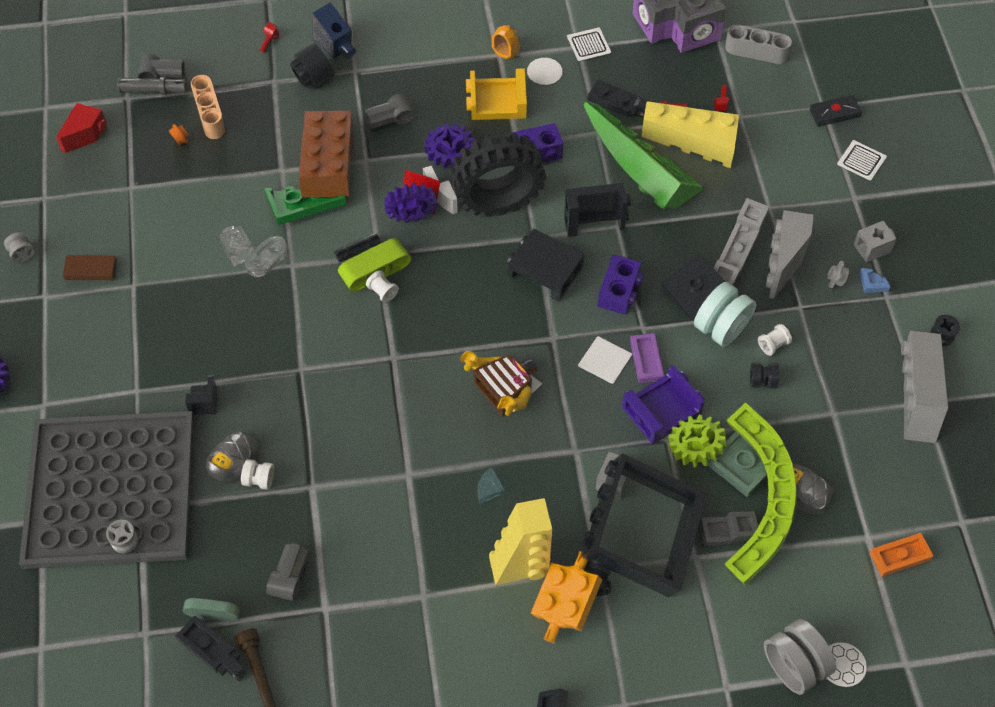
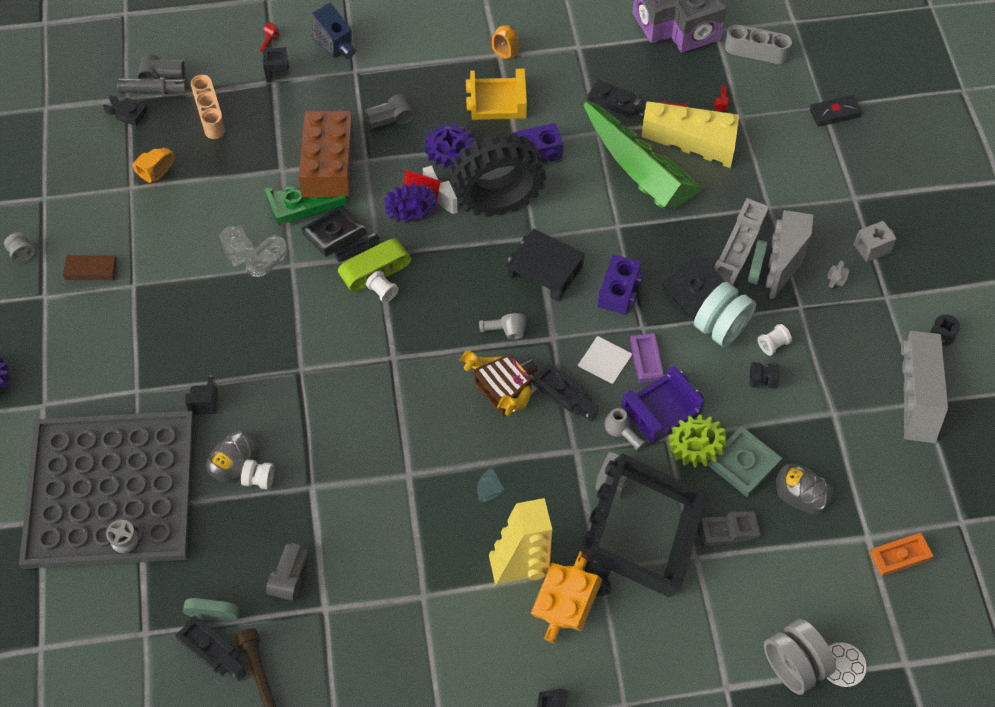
red slope [56,103,107,153] -> none
orange plate [169,123,189,146] -> none
black piece [290,42,335,88] -> none
white sticker [527,58,562,85] -> none
black panel [564,183,631,237] -> none
white sticker [567,28,611,61] -> none
lime plate [725,402,797,586] -> none
white sticker [837,140,887,181] -> none
medium blue tile [859,268,890,293] -> none
none -> black plate [103,96,148,127]
none -> light orange rock [132,147,175,183]
none -> black panel [263,47,289,83]
none -> black plate [301,206,367,257]
none -> light grey bar [479,313,527,339]
none -> black hinge [532,363,598,421]
none -> light grey bar [605,408,647,452]
none -> sand green tile [748,240,767,285]

